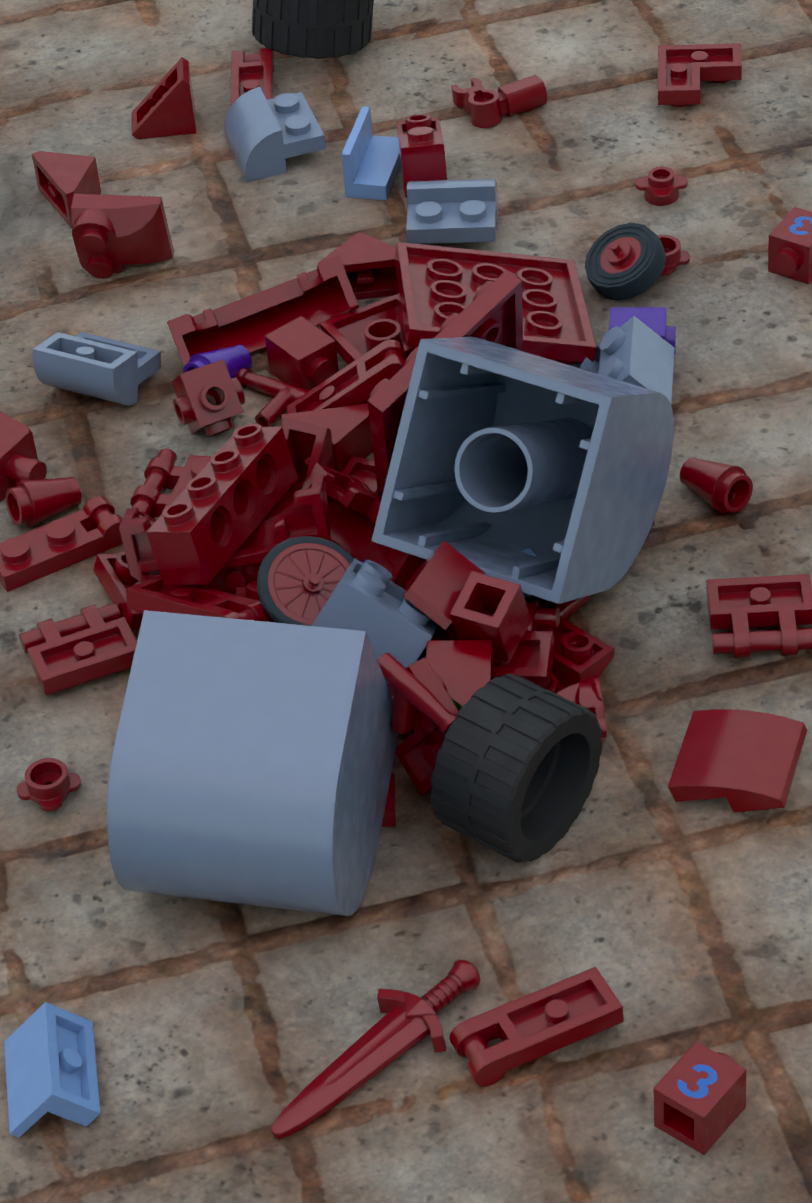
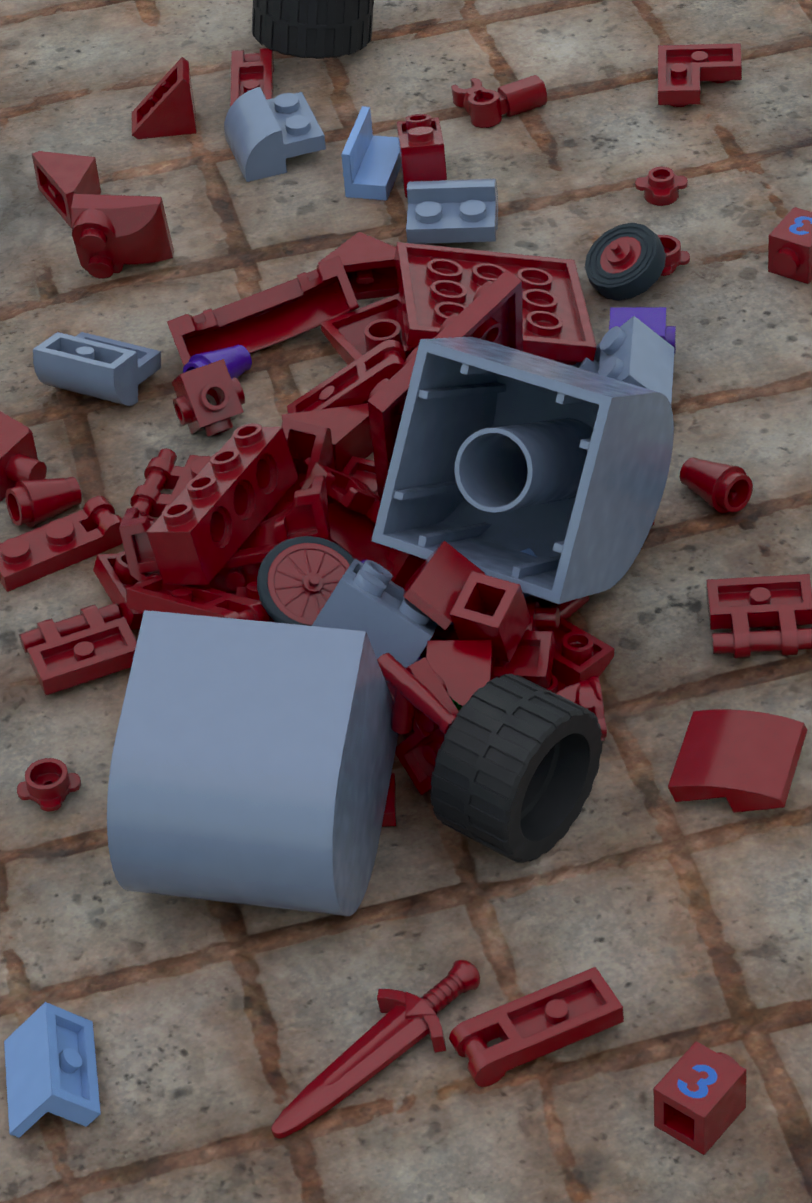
dark red piece [236,368,309,427] -> none
dark red brick [265,316,339,391] -> none

